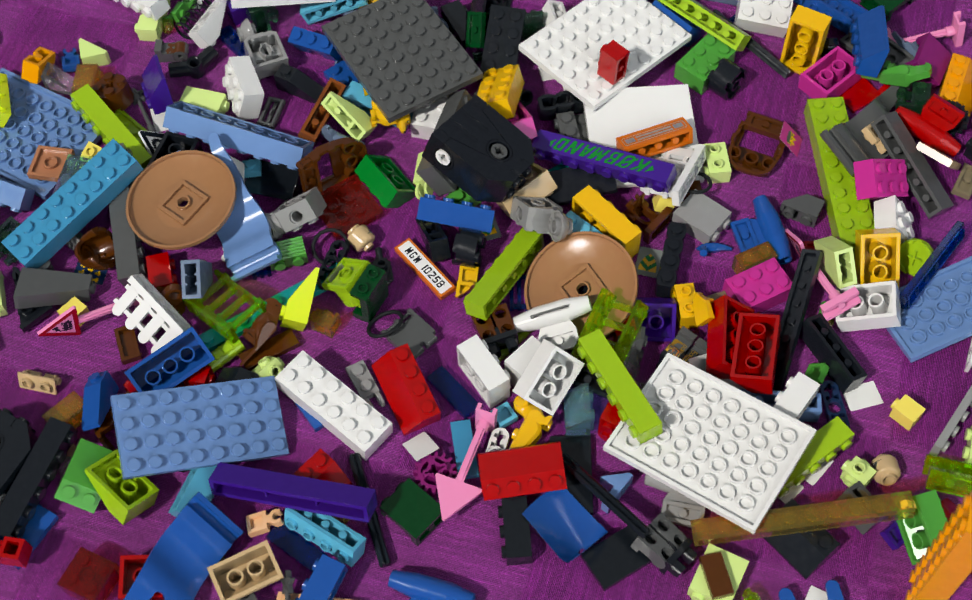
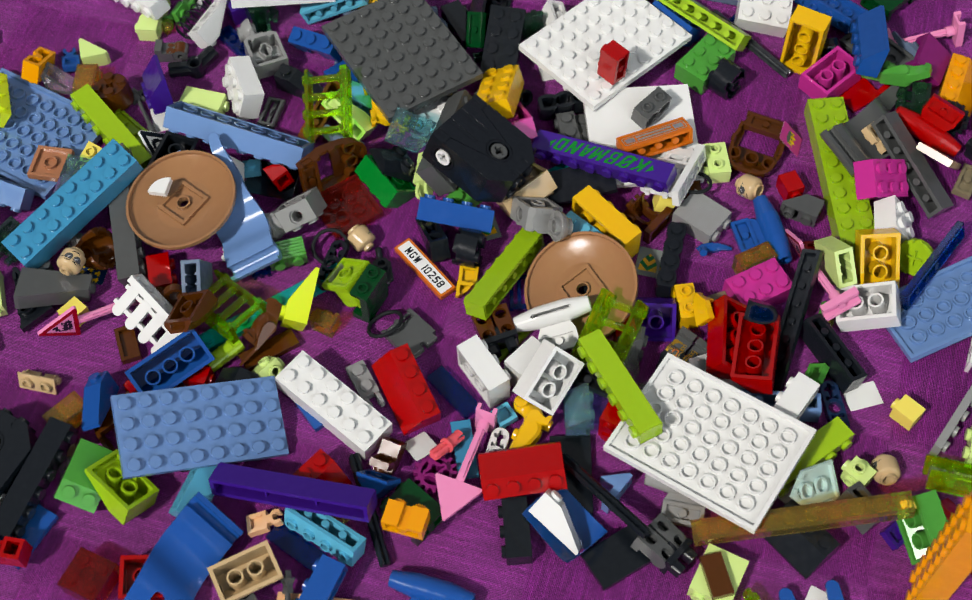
none -> tan head [56,247,86,276]
none -> white tile [147,177,173,197]
none -> reddish brown slope [164,289,218,334]
none -> red brick [263,164,294,192]
none -> clear neon green fence [302,64,353,143]
none -> blue slope [356,469,401,499]
none -> brick [368,436,407,475]
none -> black slope [369,146,415,182]
none -> light orange brick [380,498,431,541]
none -> clear light blue slope [384,107,436,153]
none -> coral axle [429,429,465,461]
none -> white slope [529,488,582,555]
none -> dark grey brick [631,86,672,129]
none -> tan head [735,173,764,200]
none -> rock [744,298,778,324]
none -> red brick [775,170,805,200]
none -> light aqua tile [789,459,840,512]

